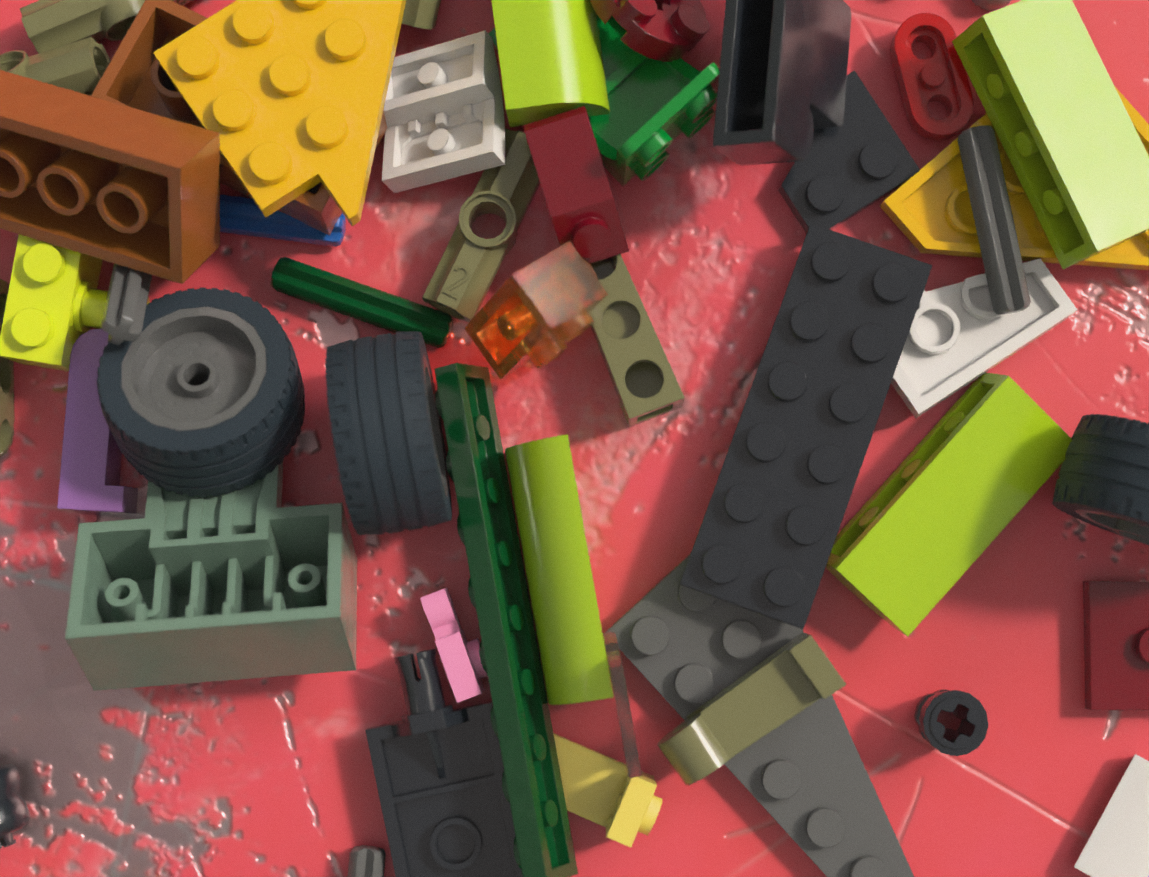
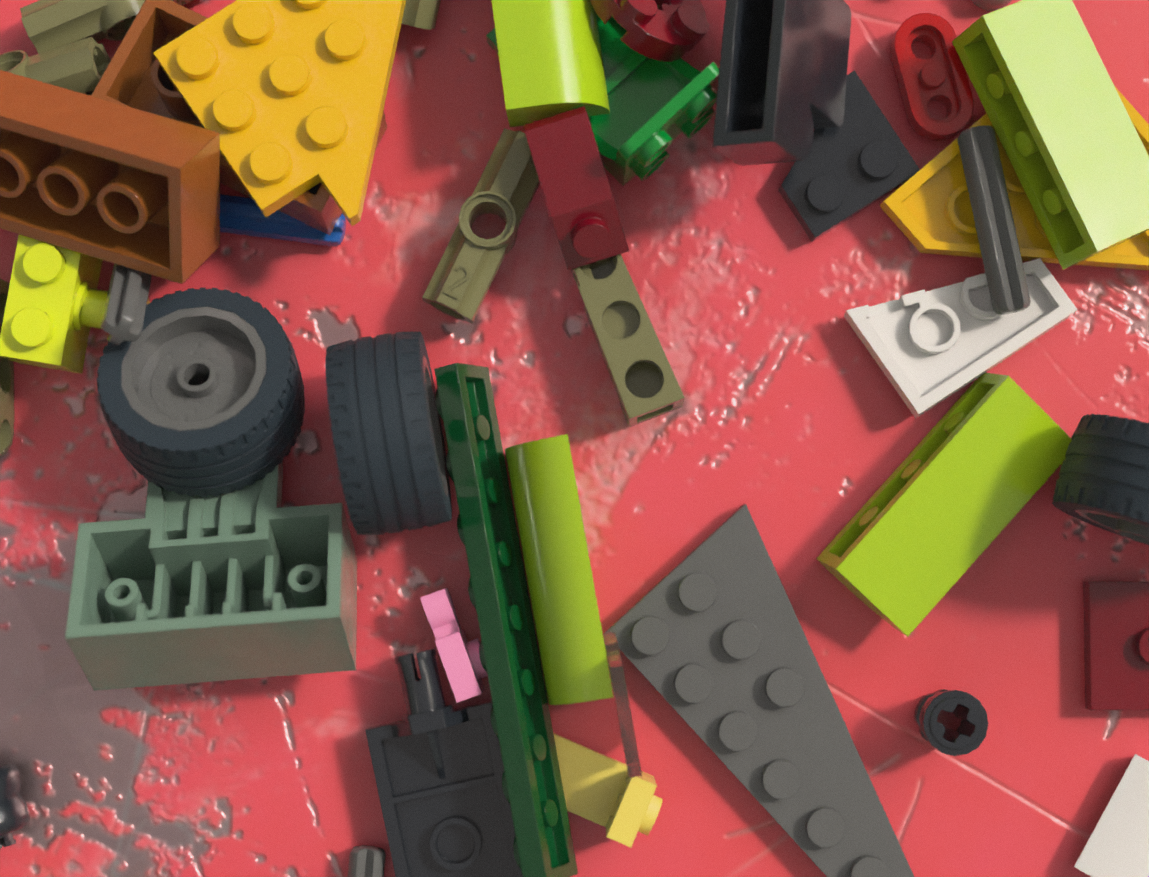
medium lavender leg [57,329,138,514] -> none
dark green axle [270,257,453,348] -> none
white slope [382,30,505,193] -> none
clear orange brick [464,241,608,380] -> none
olive leg [657,632,847,785] -> none
black plate [680,223,933,630] -> none

